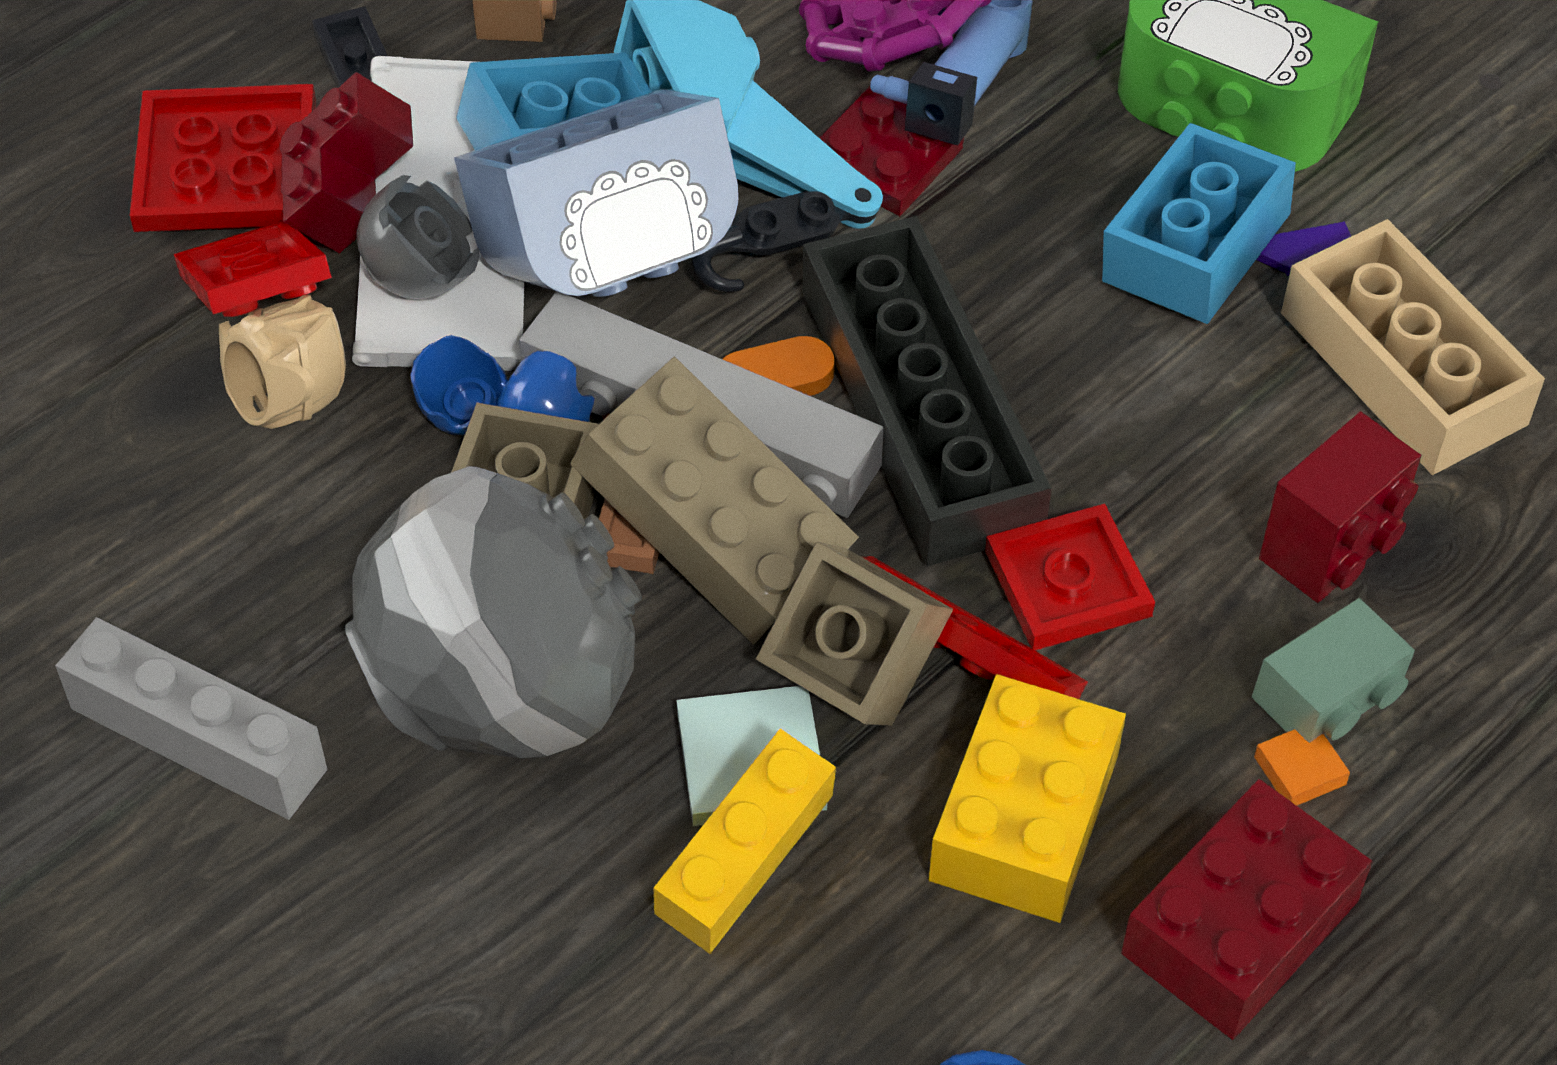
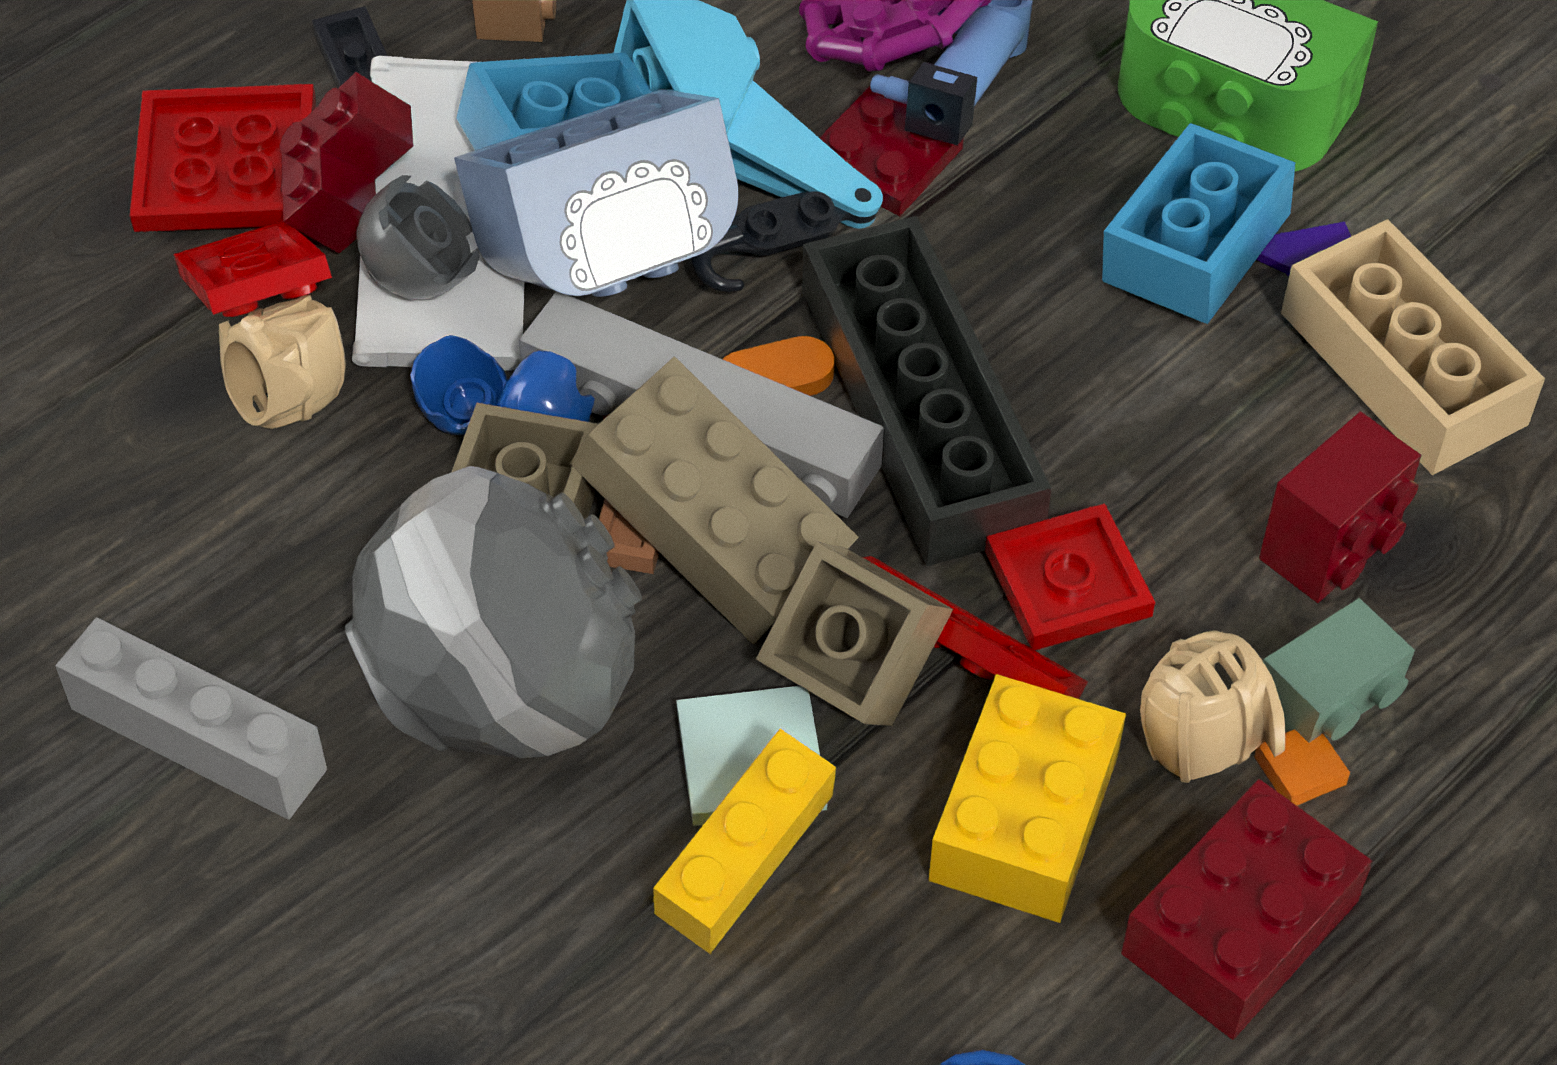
none -> tan piece [1140,631,1285,783]

